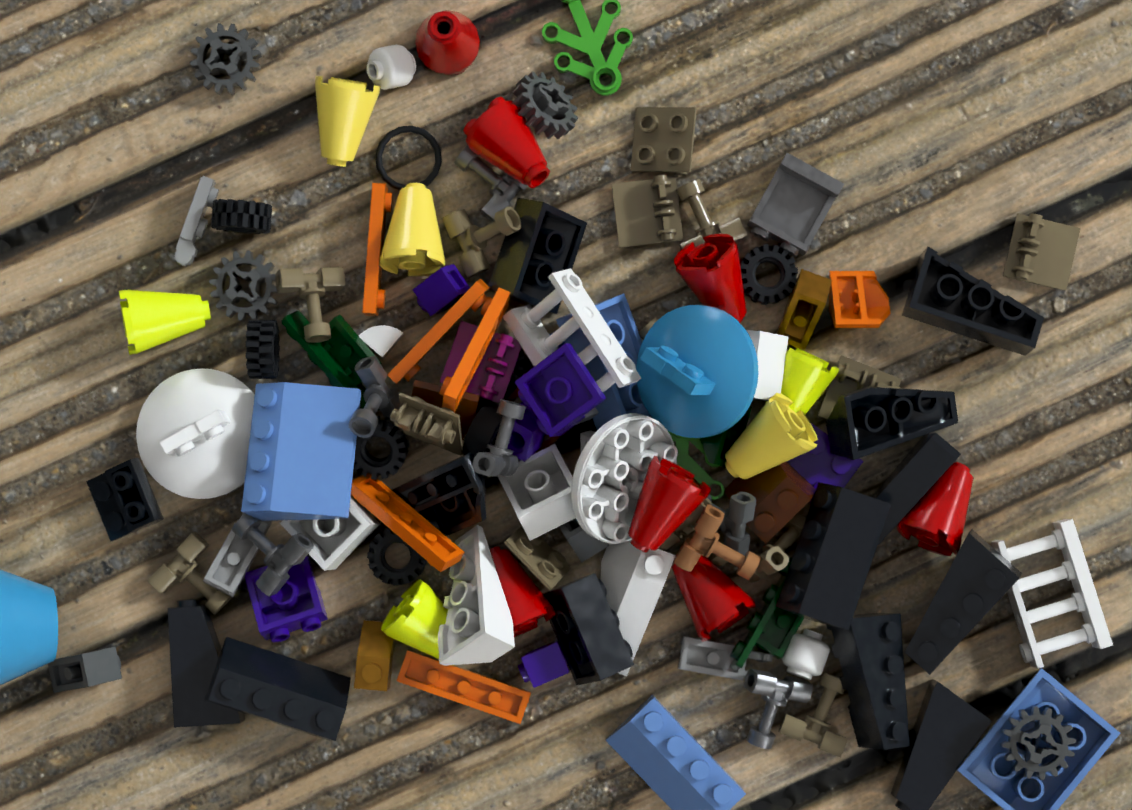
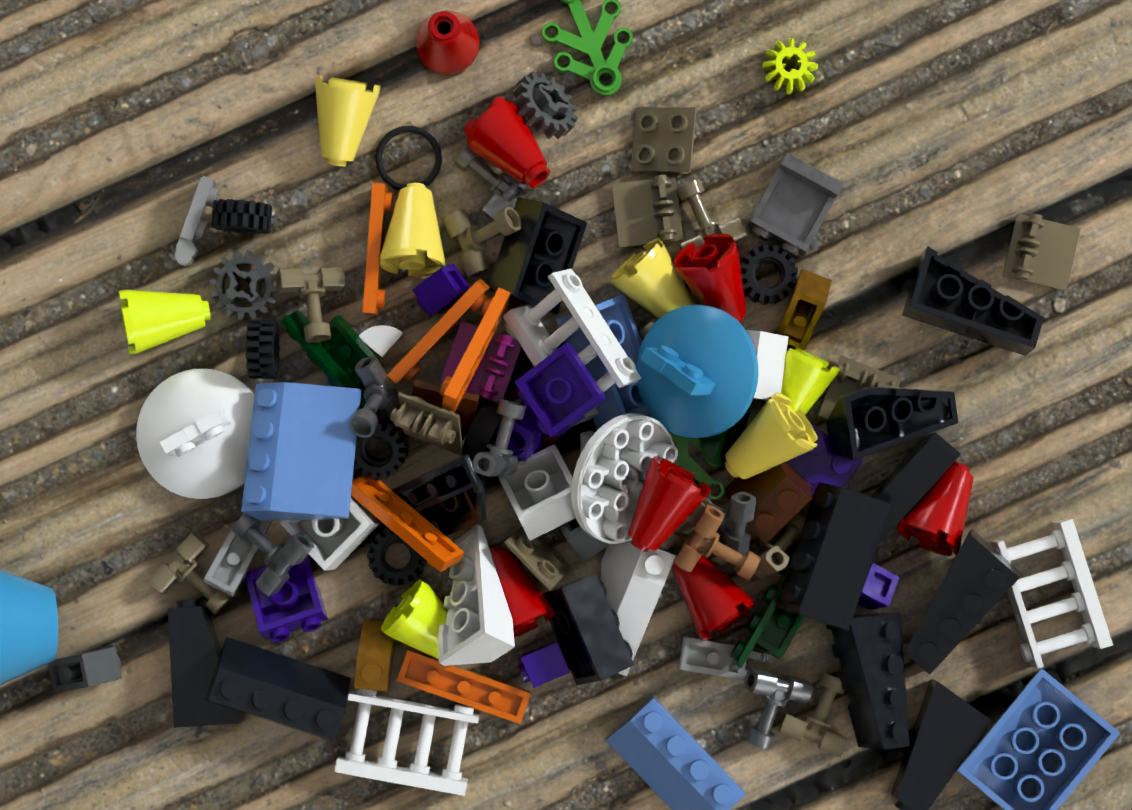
black brick [86,458,164,541] -> none
dark grey gear [190,23,262,95] -> none
white head [367,44,416,90] -> none
white head [782,629,830,680] -> none
orange slope [829,271,891,328] -> none
dark grey gear [1000,706,1076,780] -> none
none -> white fence [334,689,480,796]
none -> light yellow cone [610,238,695,319]
none -> neon yellow gear [762,38,818,95]
none -> dark purple brick [858,563,899,610]

